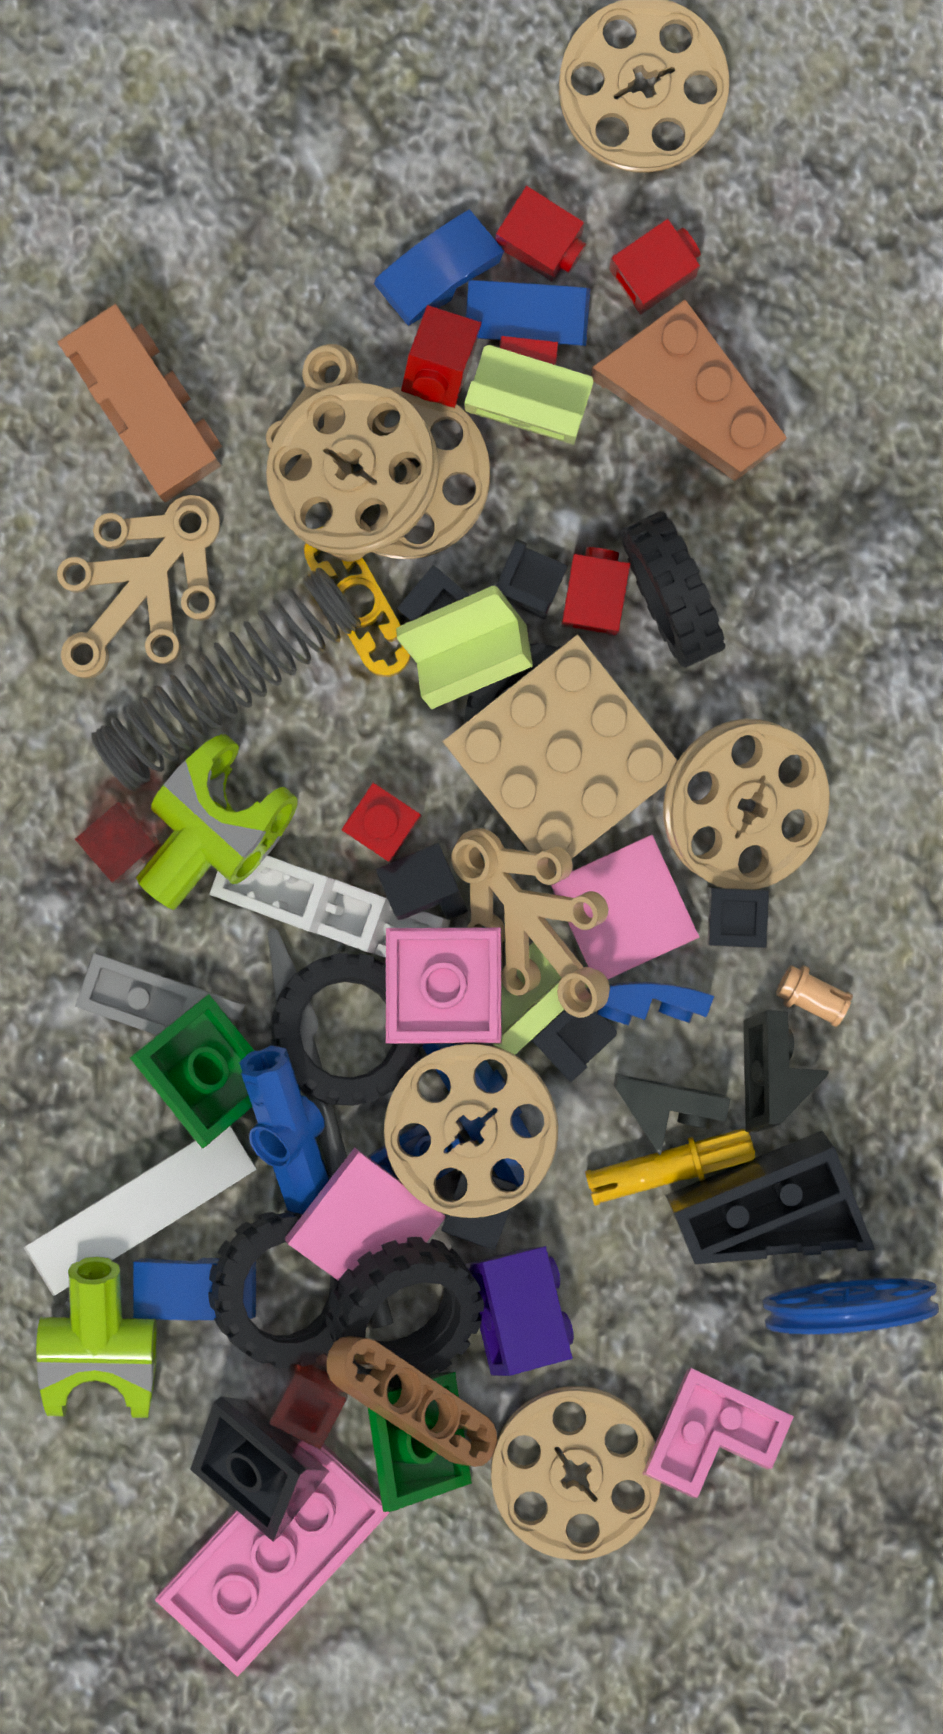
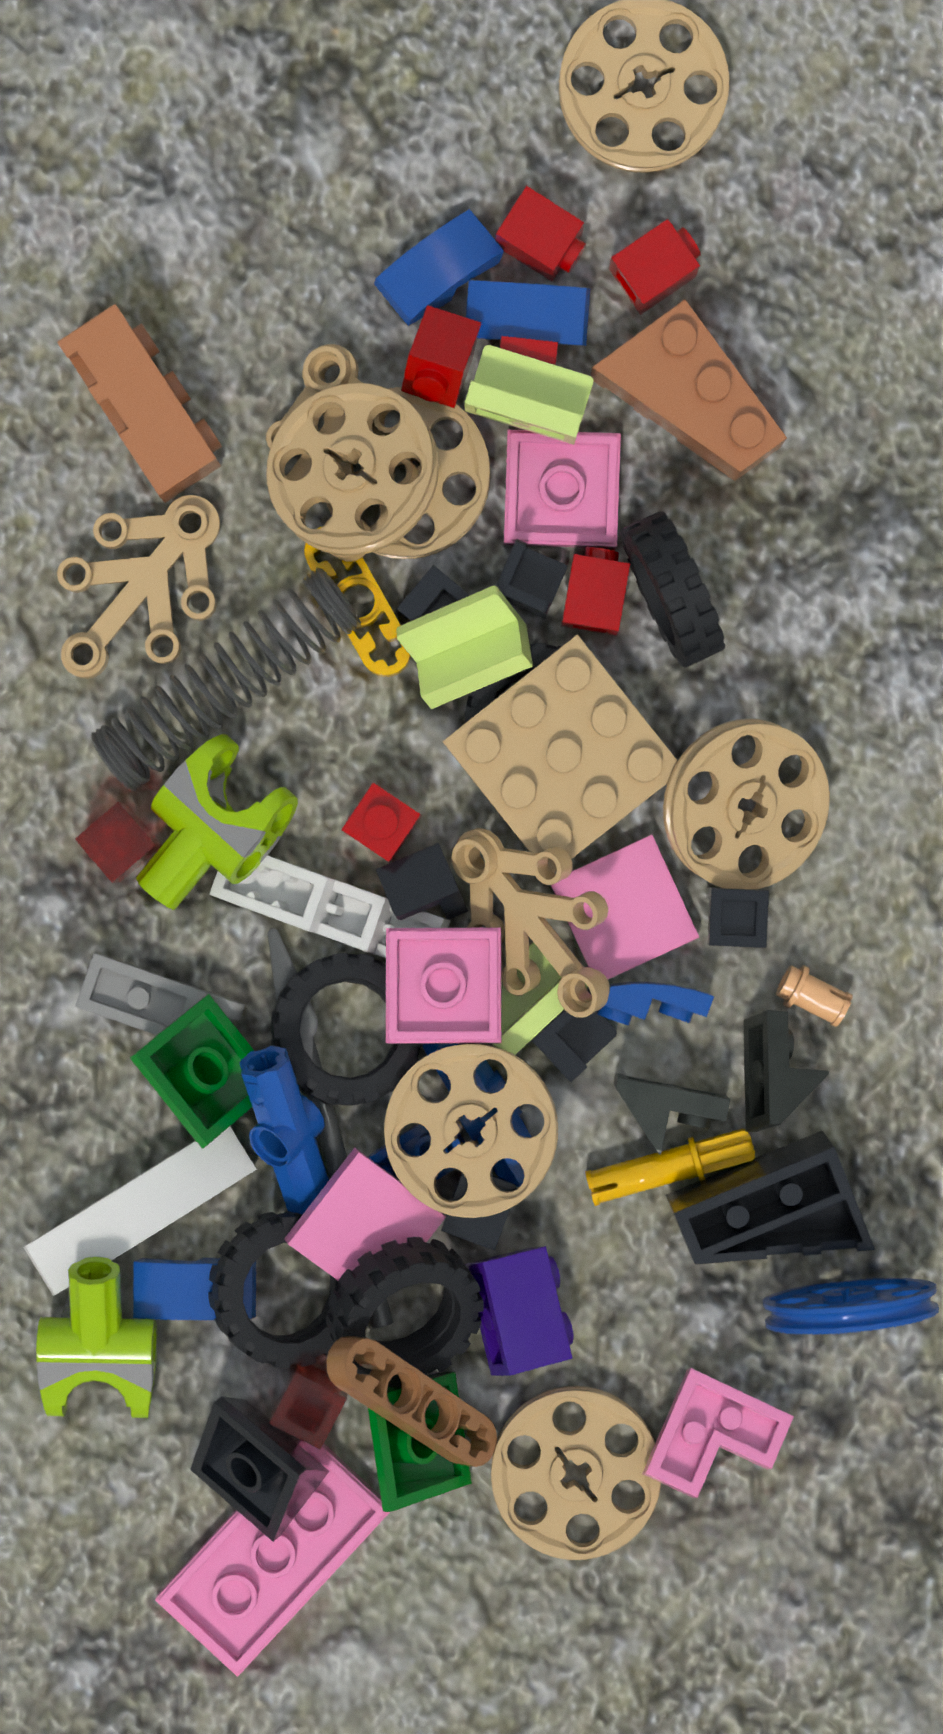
none -> bright pink tile [504,430,621,549]

